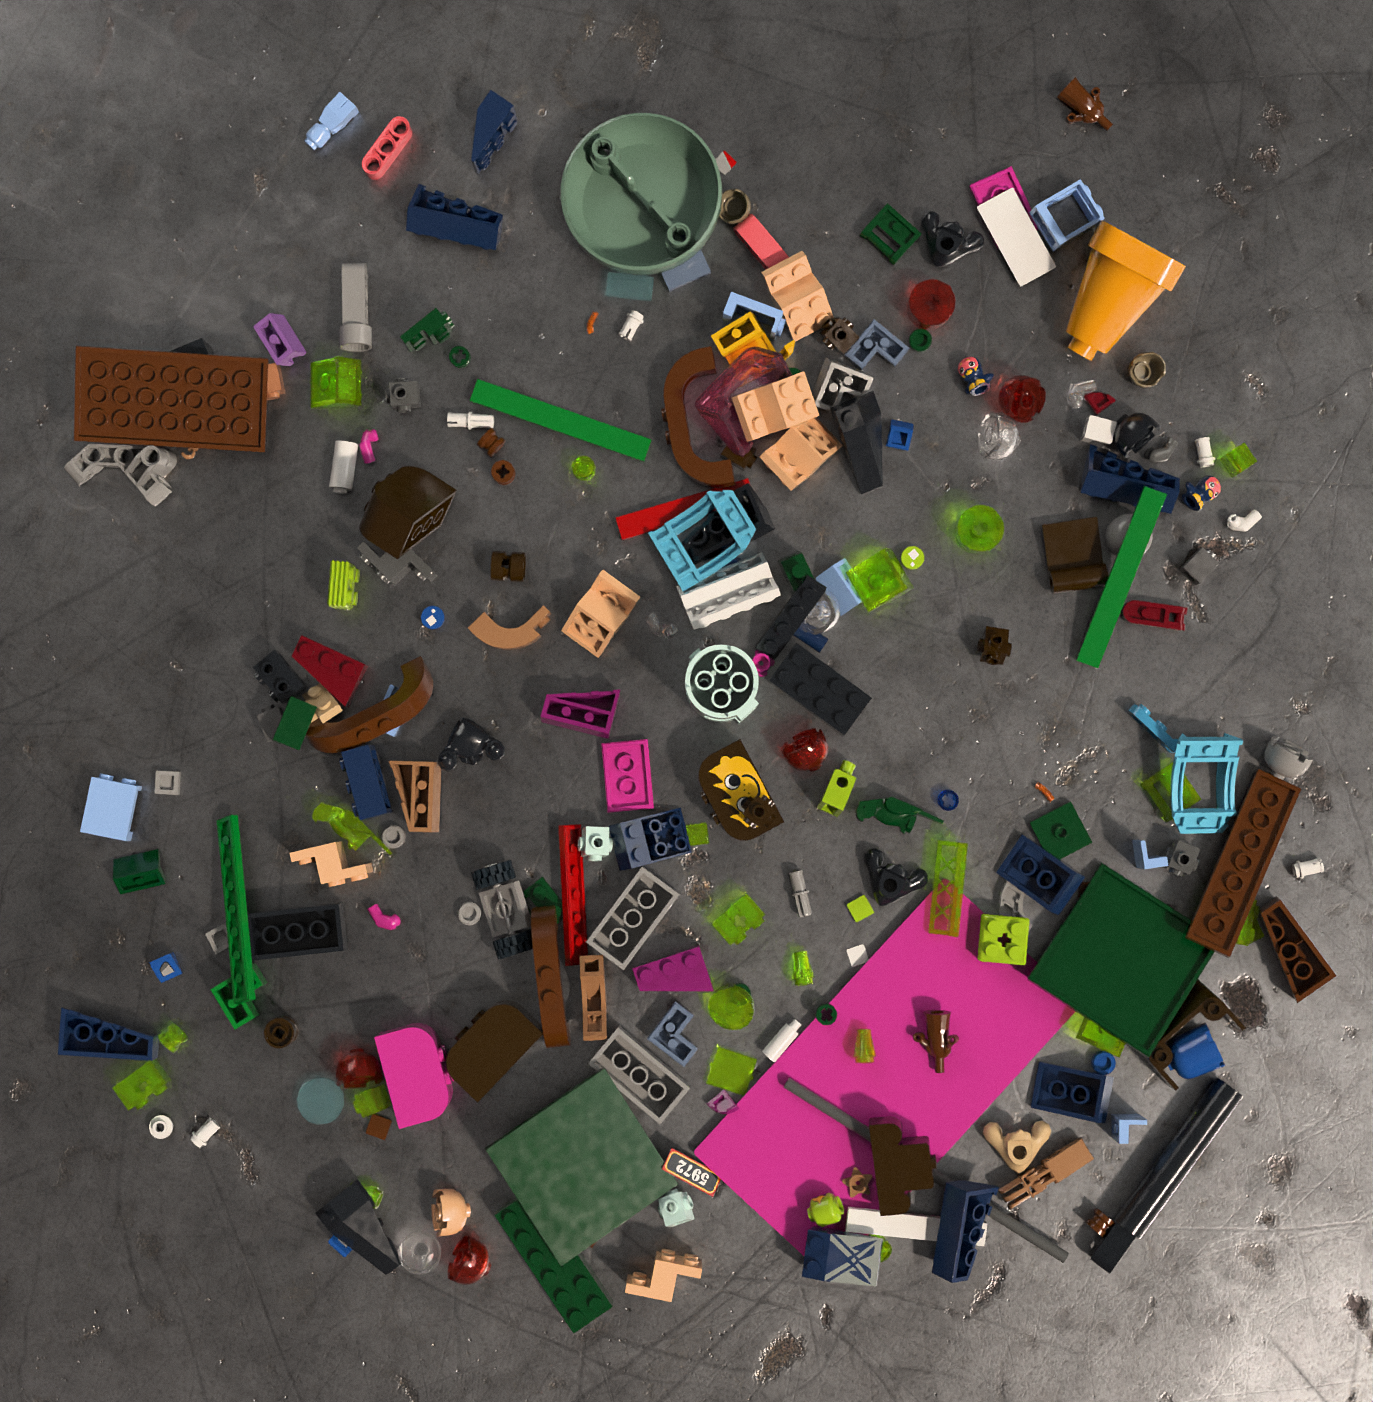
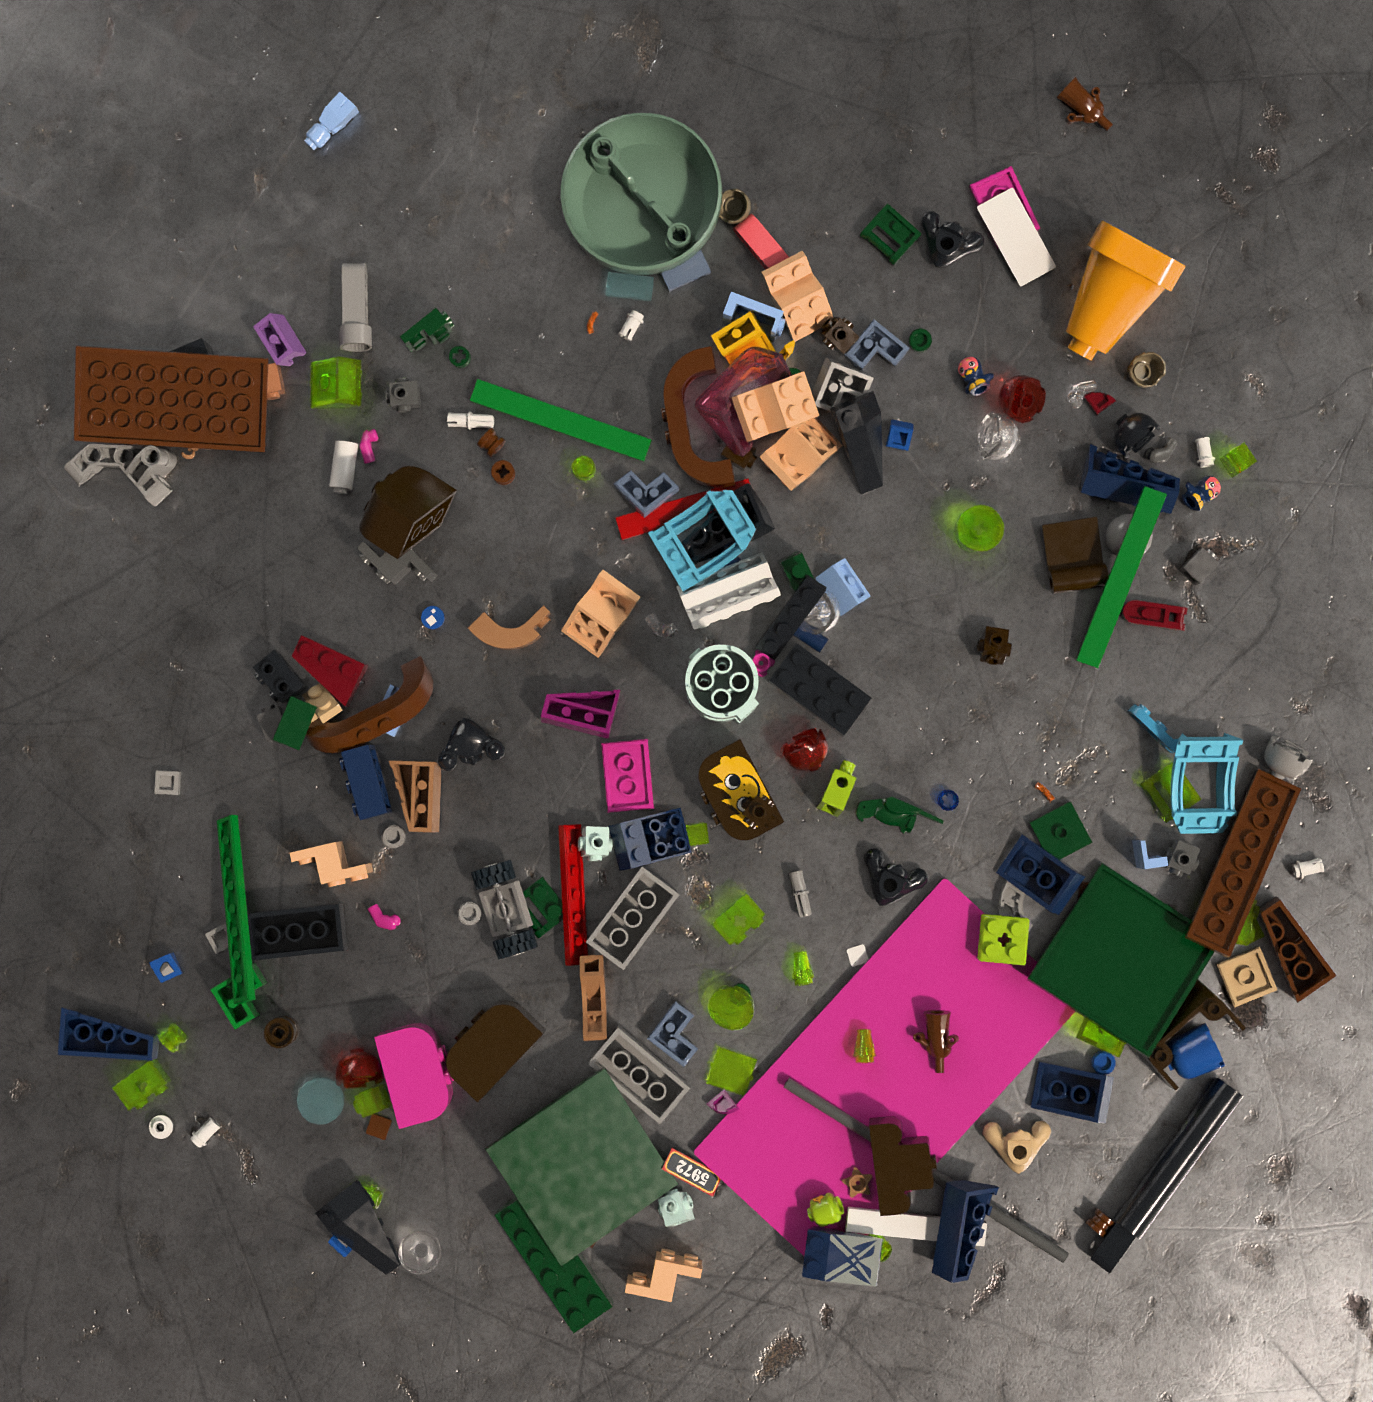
light blue panel [80,773,142,841] -> none
dark green panel [113,849,166,895] -> none
clear neon green animal [312,803,392,855] -> none
lime brick [327,560,360,610] -> none
coral beam [362,116,412,180] -> none
dark blue wedge [406,184,503,250] -> none
light nougat cylinder [431,1188,471,1237] -> none
clear red cylinder [447,1236,491,1285] -> none
dark blue slope [471,90,518,174] -> none
dark brown wheel [491,551,526,582] -> none
reddish brown arch [531,905,571,1048] -> none
magenta wedge [632,945,714,991] -> none
light grey sticker [715,151,737,175] -> none
white cylinder [762,1019,801,1062] -> none
dark green bush [816,1003,837,1025] -> none
clear neon green slope [846,548,914,612] -> none
lime piece [847,895,874,922] -> none
lime tile [901,546,924,570] -> none
clear red brick [907,279,955,331] -> none
clear neon green fence [928,840,968,937] -> none
medium nougat arm [998,1137,1094,1210] -> none
light blue window [1029,179,1105,252] -> none
white panel [1081,415,1117,444] -> none
light blue panel [1111,1114,1147,1144] -> none
white arm [1227,509,1262,532] -> none
none -> sand blue brick [614,470,679,518]
none -> tan tile [1215,946,1278,1007]

